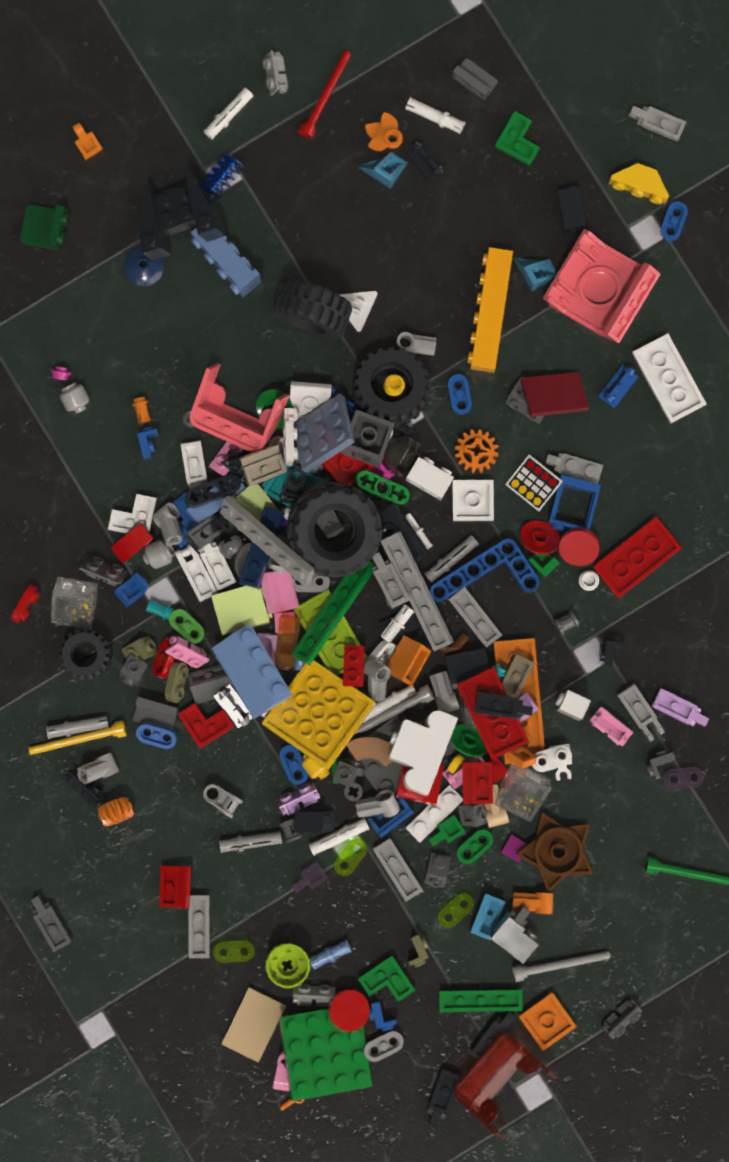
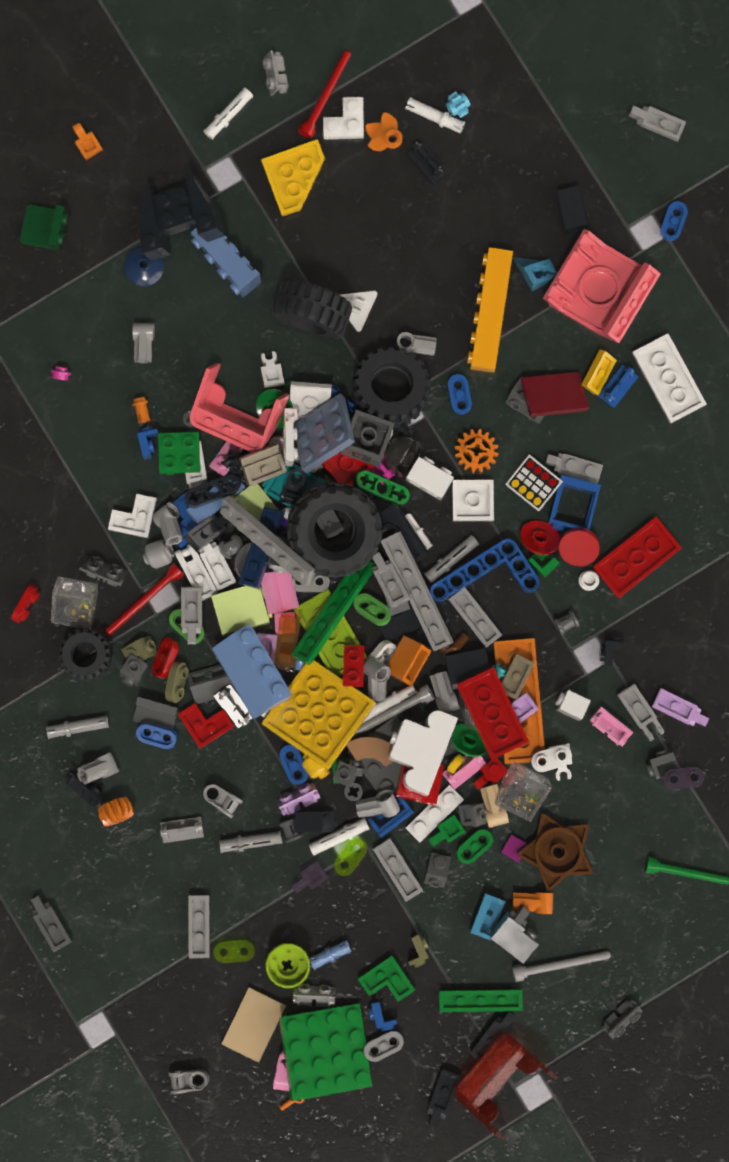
yellow piece [29,720,127,755] -> none
light grey head [59,382,90,414] -> none
red slope [110,523,154,563] -> none
blue bracket [114,572,149,607] -> none
teal pin [146,599,174,620] -> none
red plate [159,865,191,908] -> none
bright pink hinge [165,636,210,668] -> none
clear blue piece [202,154,245,199] -> none
red tile [328,990,370,1032] -> none
dark azure slope [357,152,407,188] -> none
white axle [381,604,414,643] -> none
yellow tile [383,374,405,396] -> none
clear neon green plate [438,893,474,928] -> none
dark grey panel [452,58,498,100] -> none
red plate [462,762,494,804] -> none
black hinge [474,692,533,719] -> none
green plate [495,111,540,166] -> none
orange plate [507,747,537,769] -> none
orange plate [519,992,577,1051] -> none
yellow slope [609,163,669,205] -> none
none -> red piece [105,563,184,635]
none -> light grey piece [133,323,155,363]
none -> green hinge [158,432,200,475]
none -> light grey hinge [160,817,204,843]
none -> light grey piece [168,1069,209,1094]
none -> light grey hinge [181,587,202,645]
none -> yellow plate [261,139,325,217]
none -> white plate [261,351,284,389]
none -> white plate [323,97,364,139]
none -> bright green plate [354,593,391,626]
none -> medium azure gear [446,91,470,118]
none -> yellow plate [582,350,617,396]

